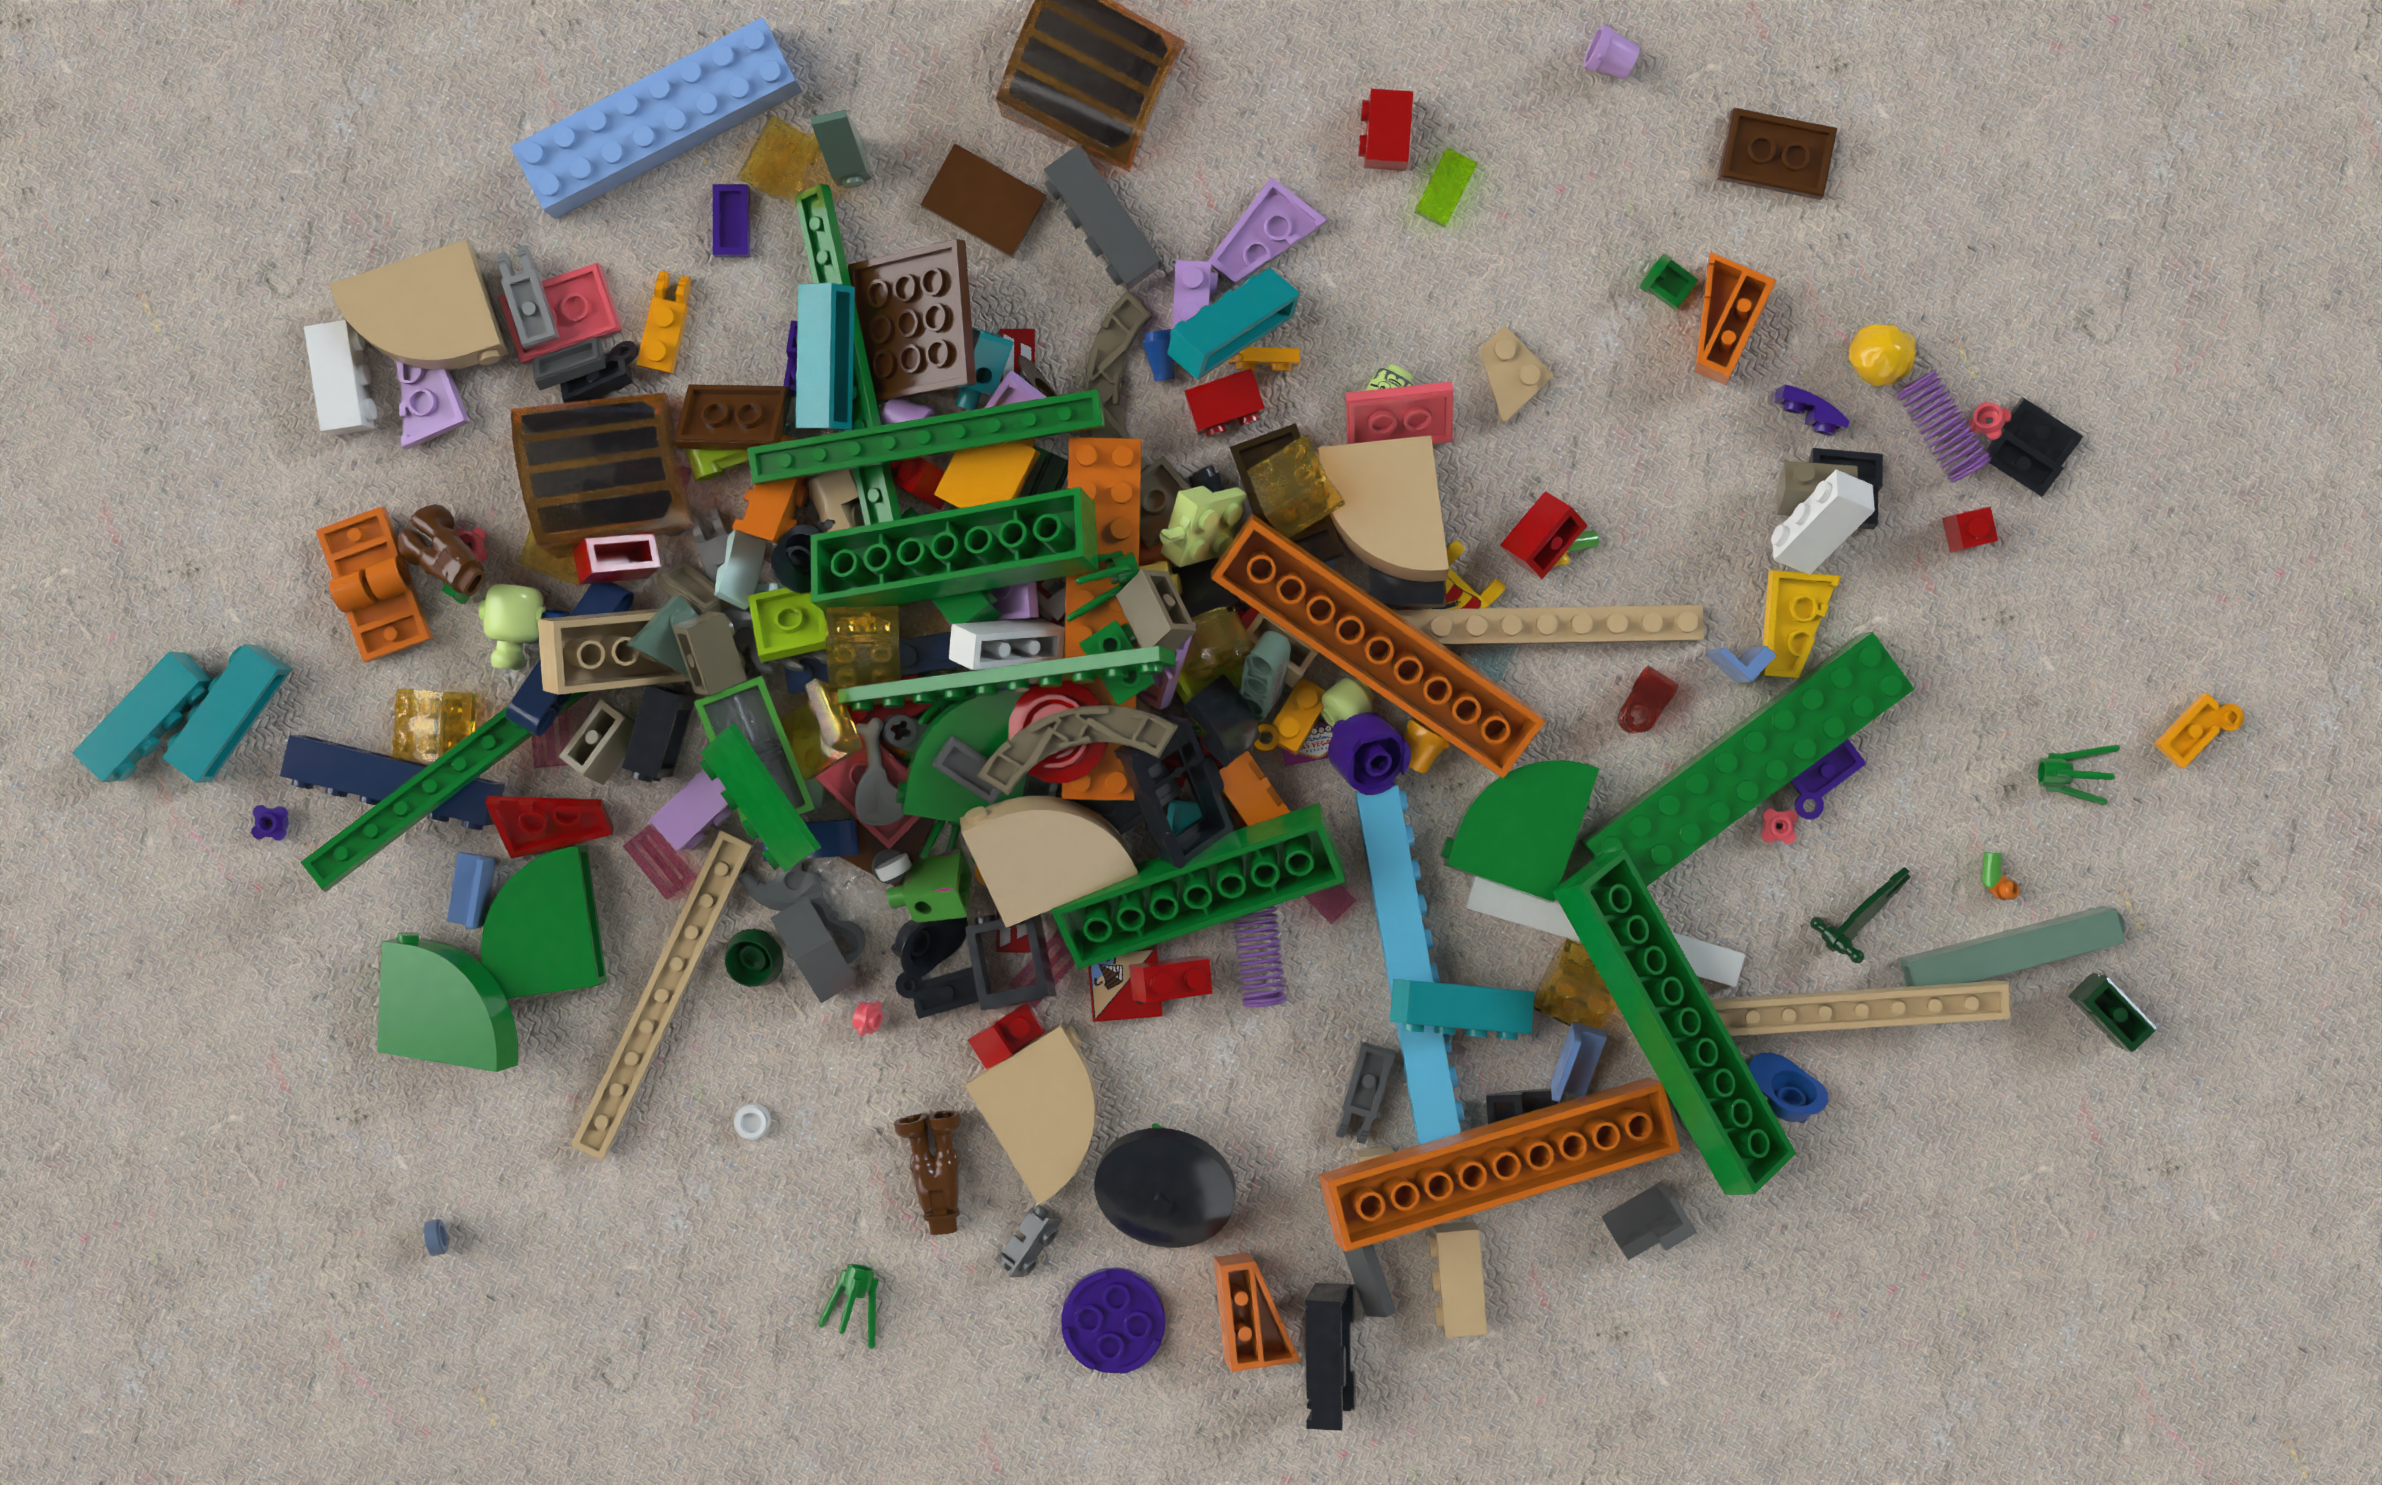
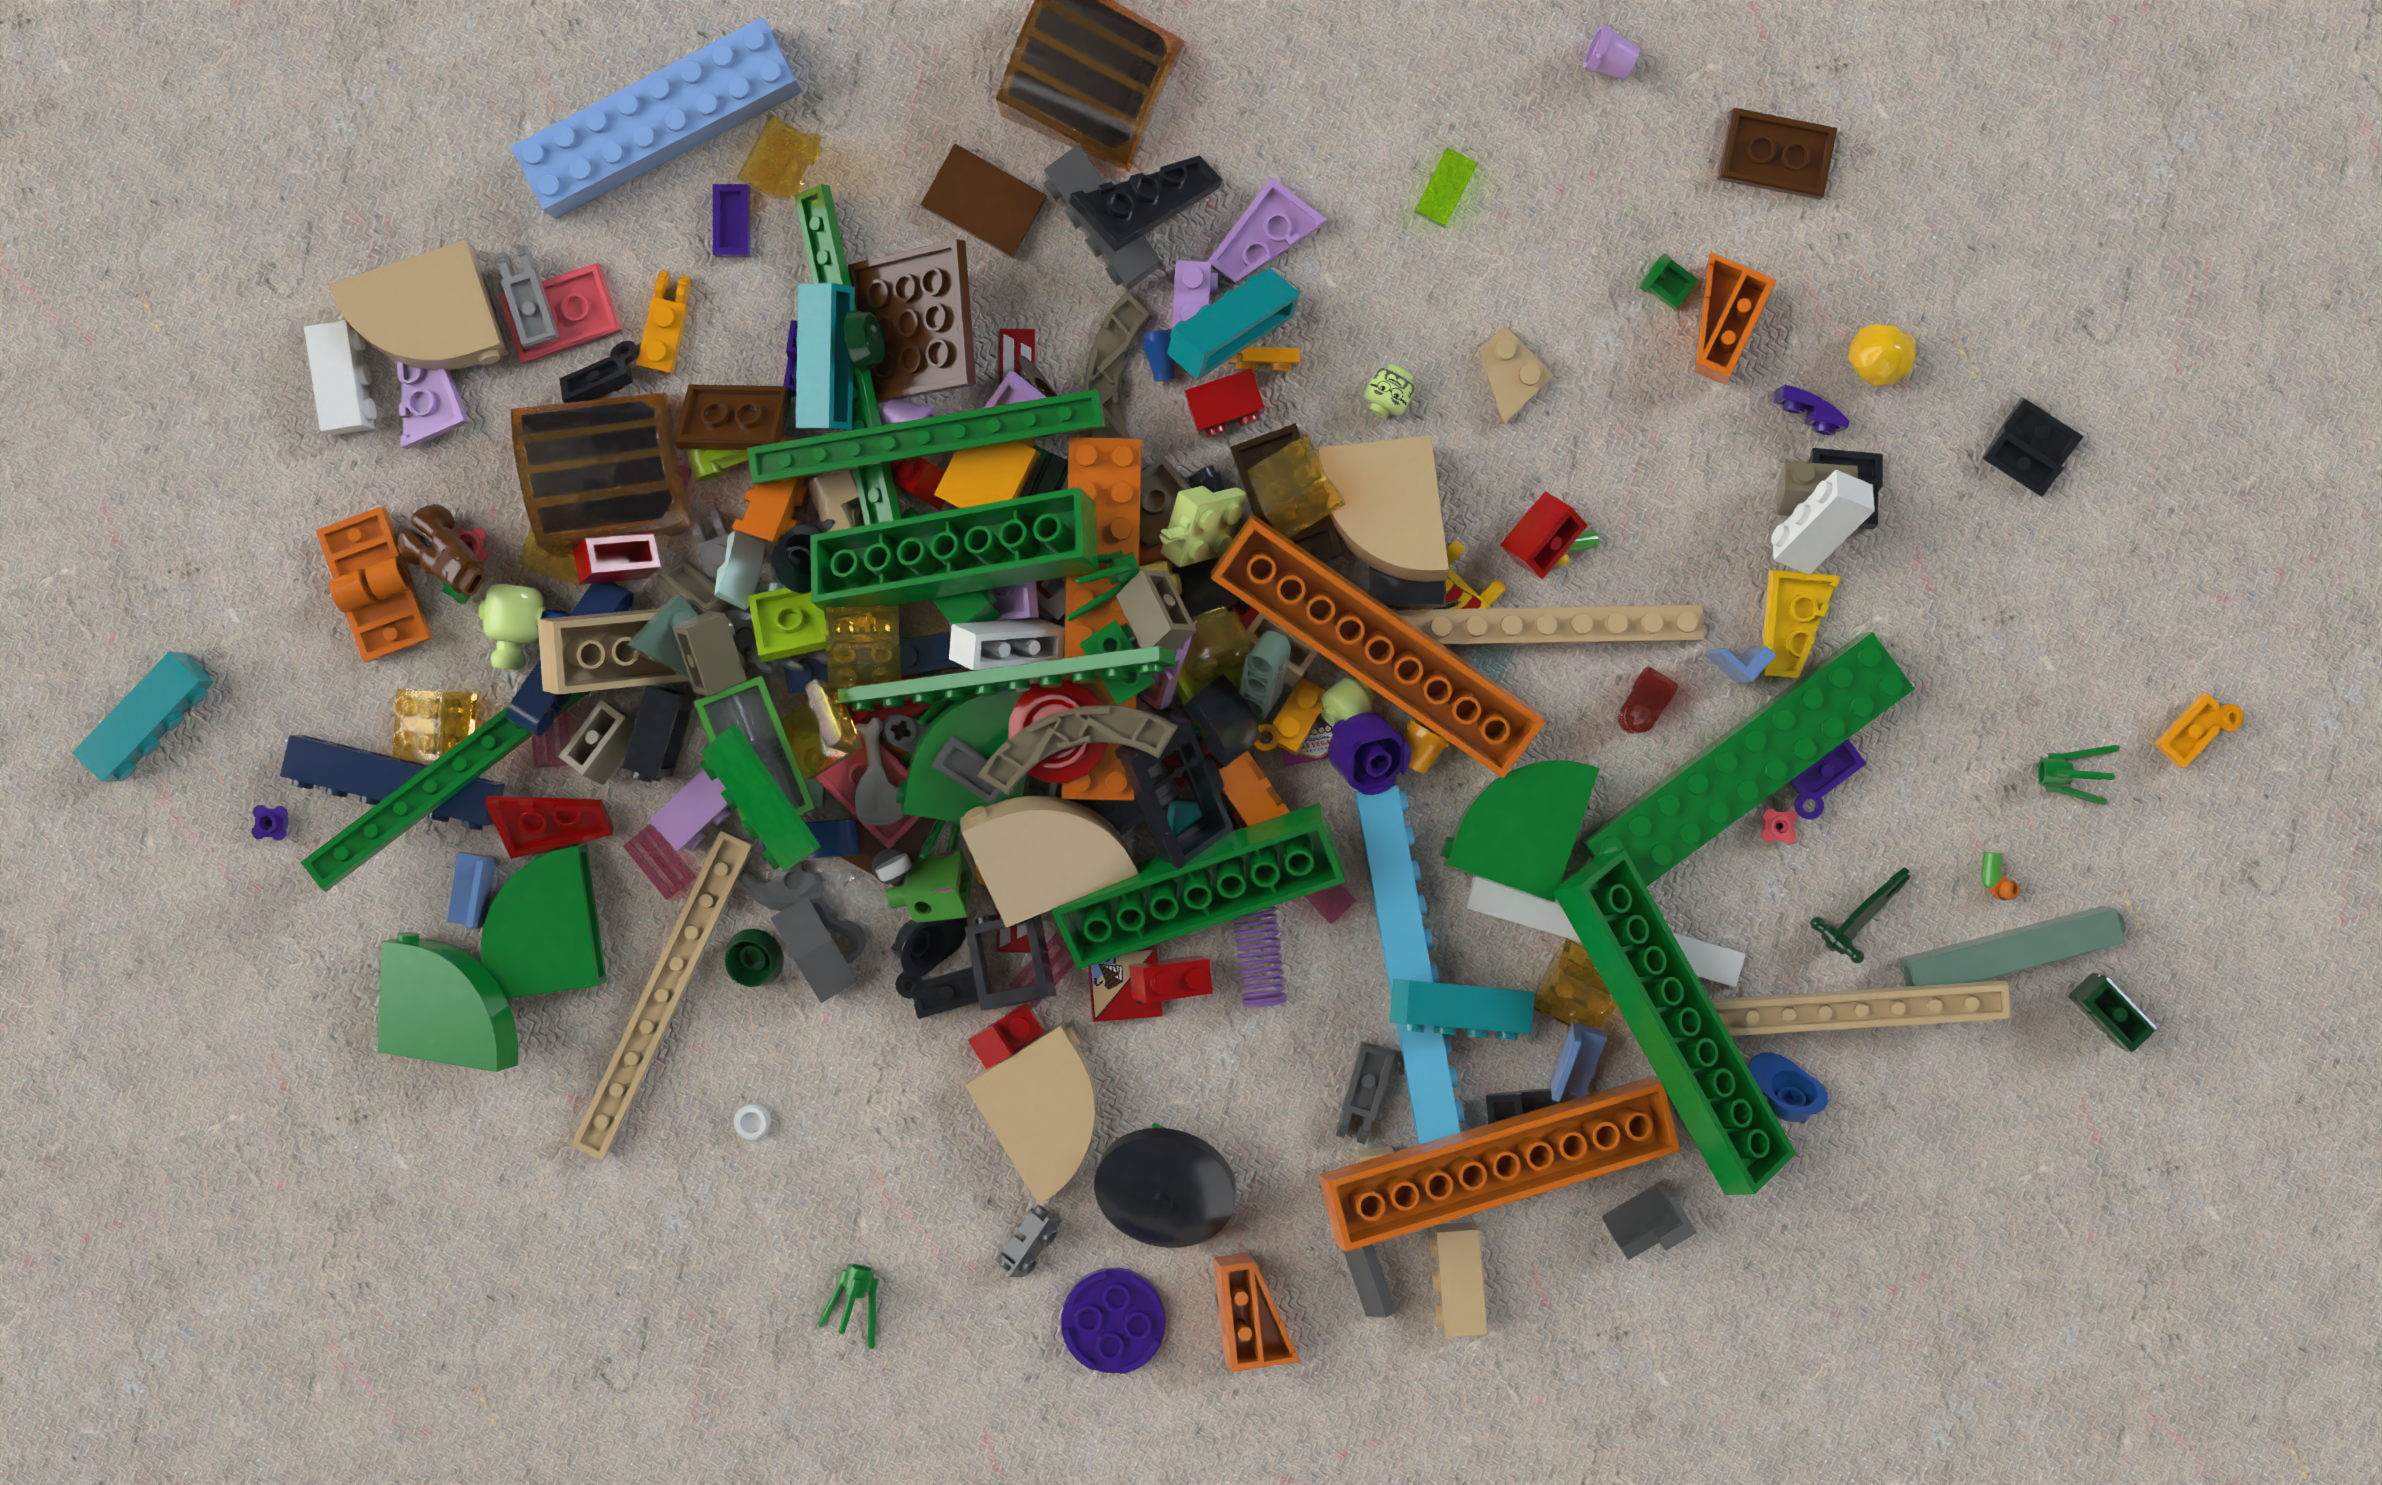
teal brick [162,644,292,783] -> none
sand blue tile [424,1219,448,1257] -> none
dark grey tile [532,337,606,390] -> none
sand green slope [810,110,871,188] -> none
coral plate [852,1001,883,1036] -> none
reddish brown piece [894,1110,961,1235] -> none
teal torso [955,327,1014,410] -> none
black piece [1305,1283,1356,1431] -> none
coral tile [1345,381,1454,444] -> none
red brick [1358,88,1413,171] -> none
medium lavender piece [1896,370,1992,483] -> none
red brick [1942,506,1998,552] -> none
coral plate [1968,402,2011,440] -> none
none -> dark green hat [843,310,885,372]
none -> black wing [1069,155,1222,252]

